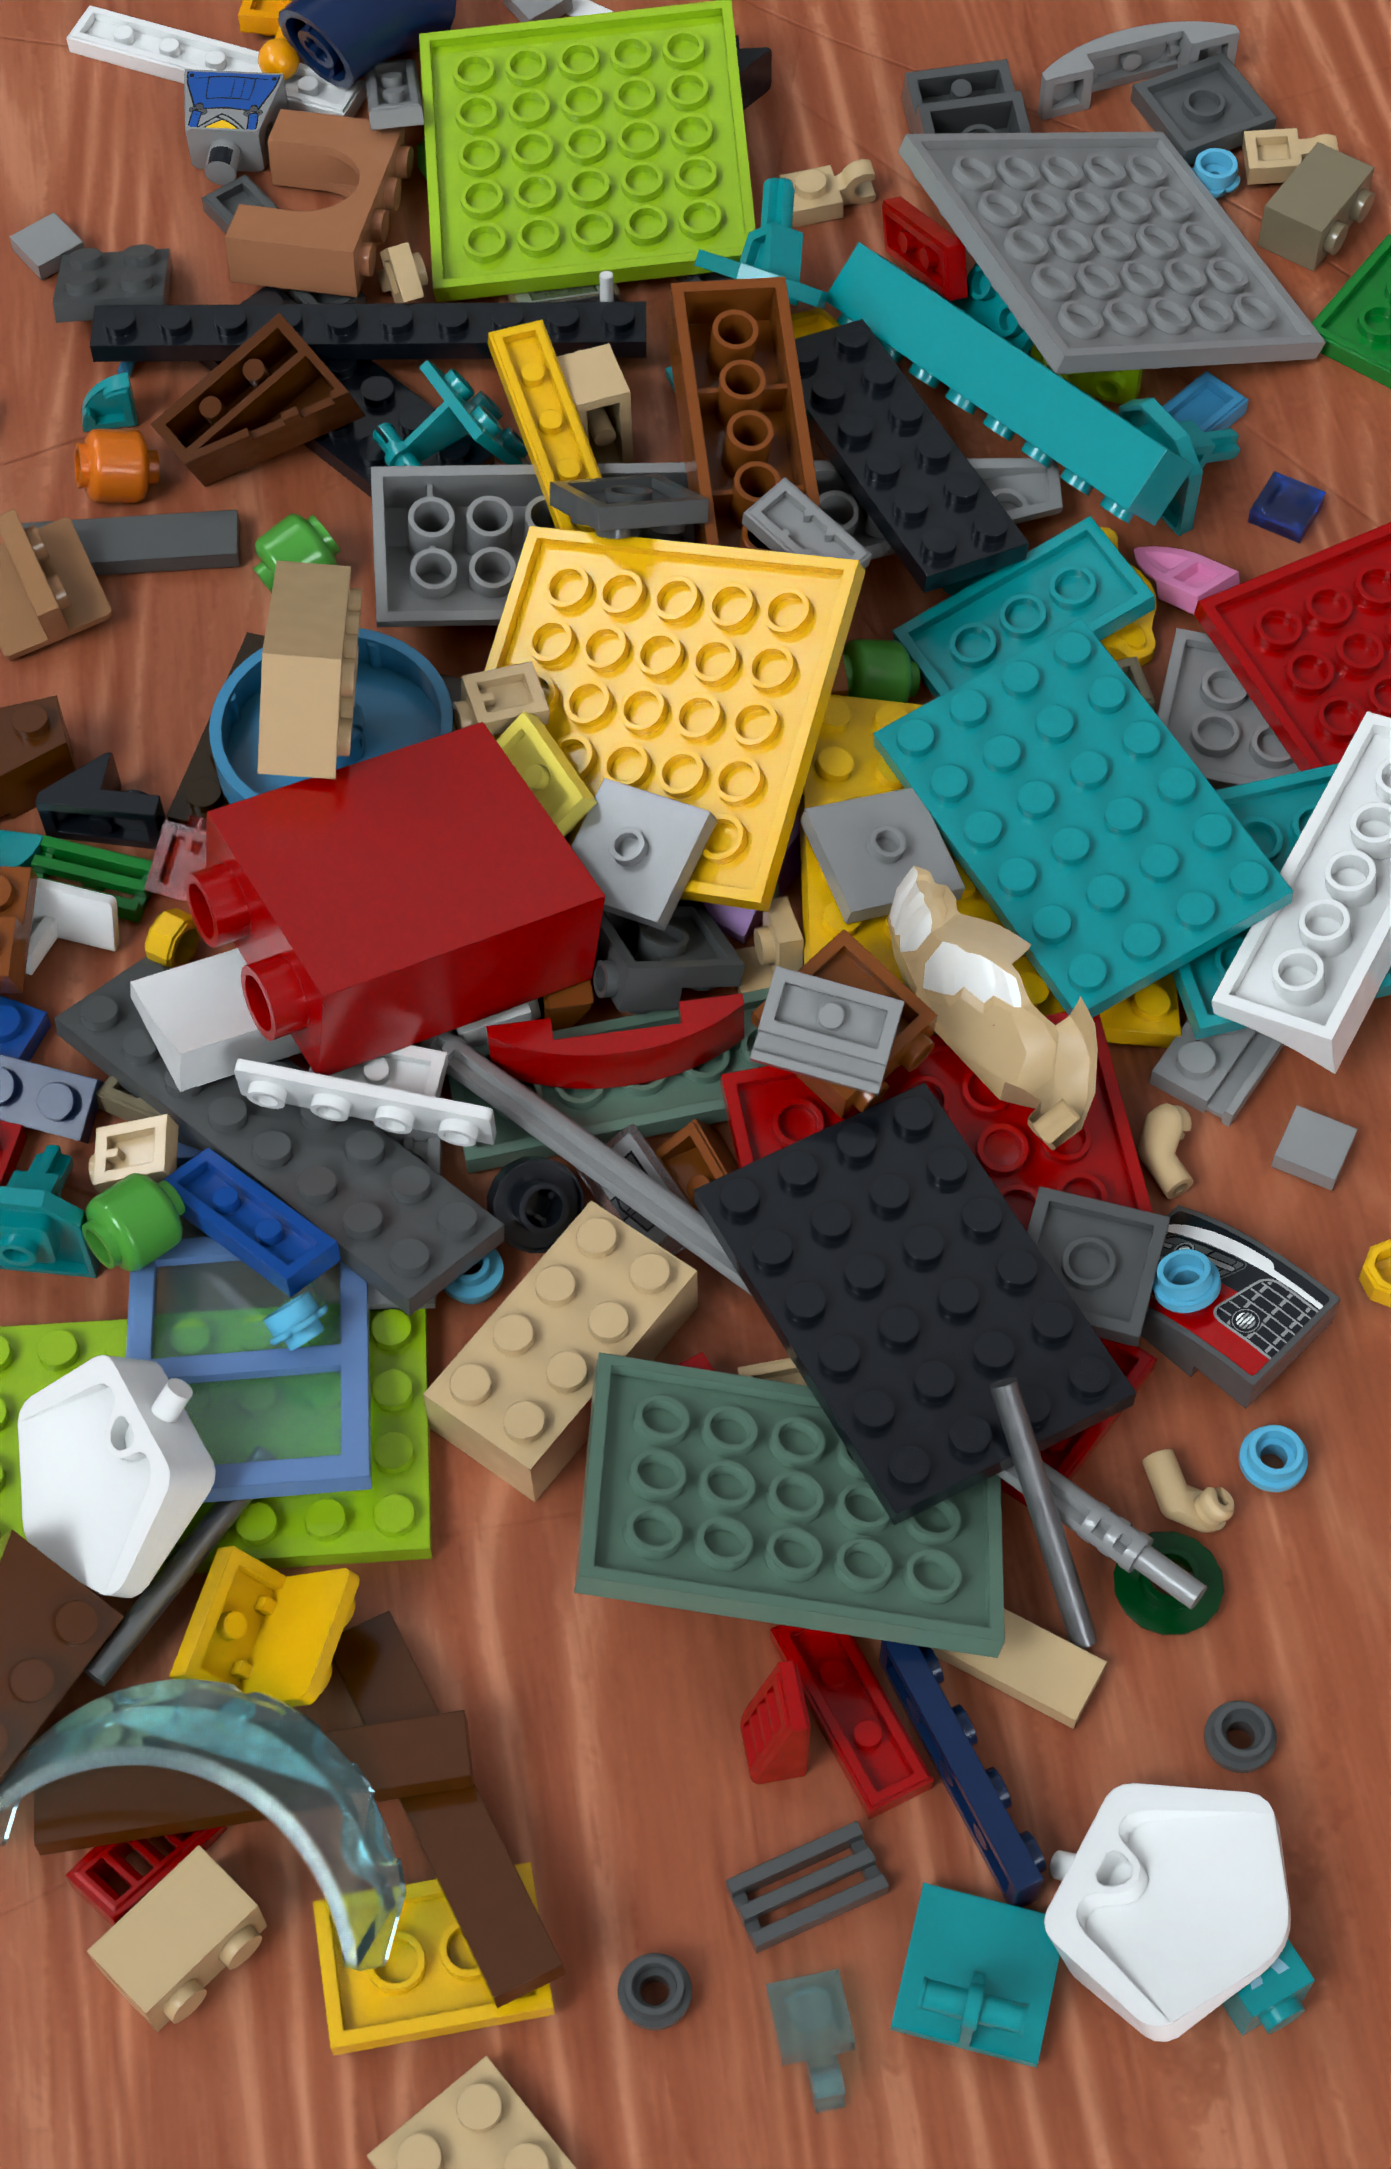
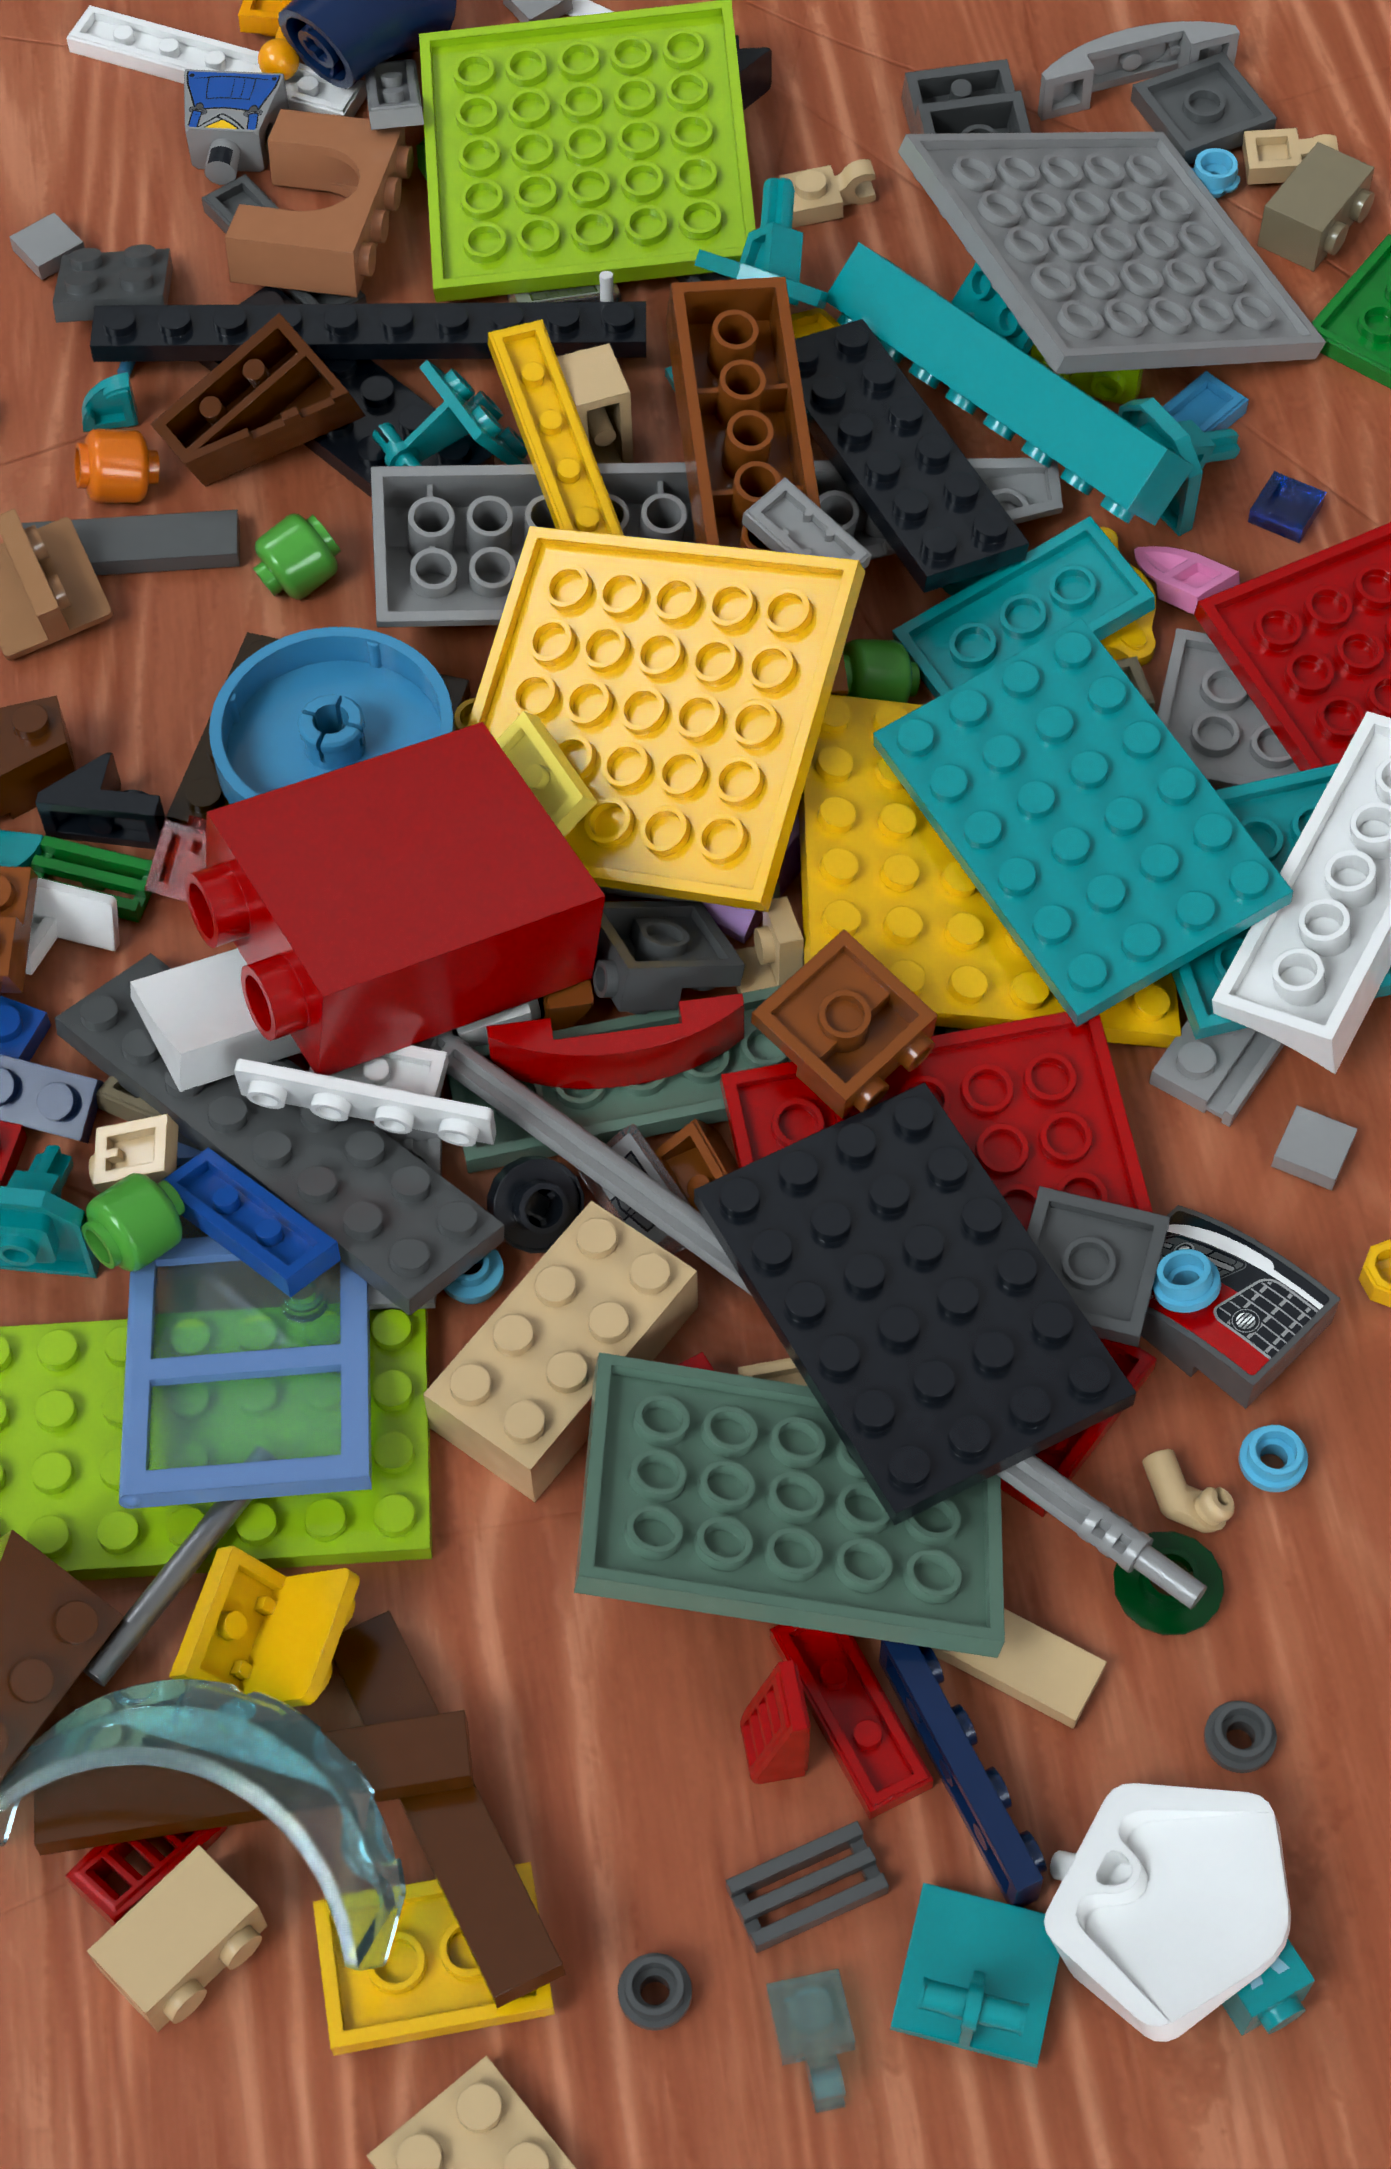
white animal [17,1355,216,1598] -> none
yellow tile [145,908,201,969] -> none
tan brick [257,561,362,779] -> none
medium azure plate [263,1291,328,1351] -> none
tan plate [376,242,428,303] -> none
tan bracket [452,661,550,735] -> none
dark grey plate [550,474,709,539] -> none
light grey plate [571,778,717,931] -> none
light grey plate [750,966,904,1096] -> none
light grey plate [800,787,965,924] -> none
red tile [882,196,968,301] -> none
tan animal [887,866,1098,1151] -> none
flat silver bar [990,1378,1098,1649] -> none
tan arm [1137,1103,1194,1199] -> none

